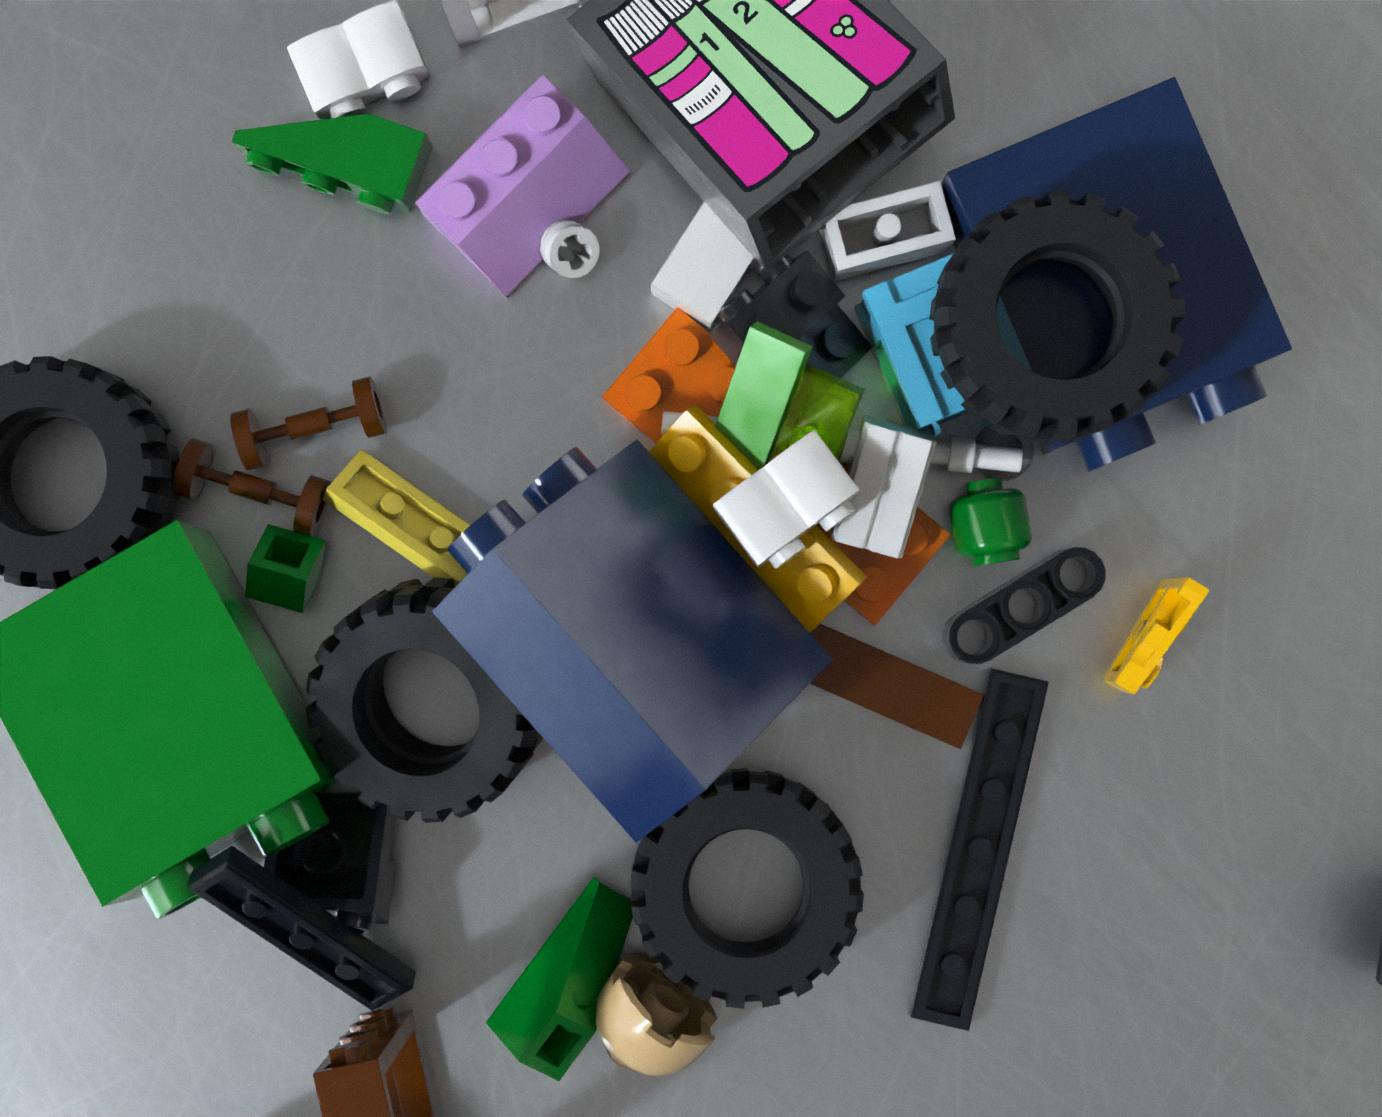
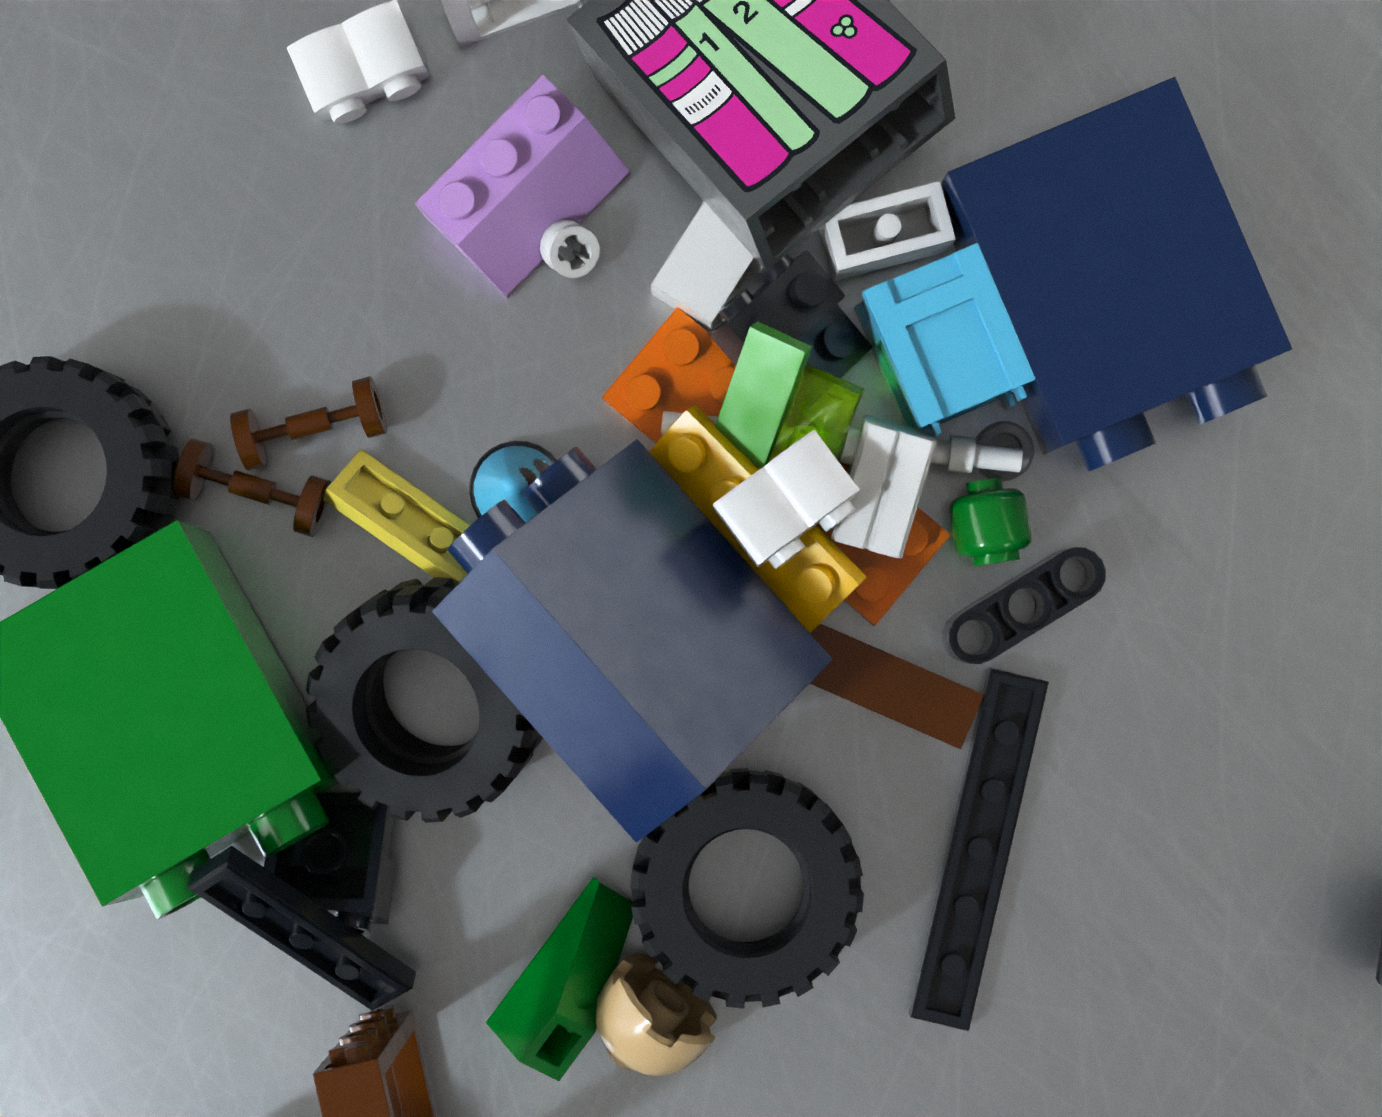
green slope [231,113,433,215] -> none
green plate [245,524,325,613] -> none
black tyre [929,191,1185,443] -> none
yellow wing [1103,577,1210,694] -> none
none -> medium azure hat [469,441,557,523]

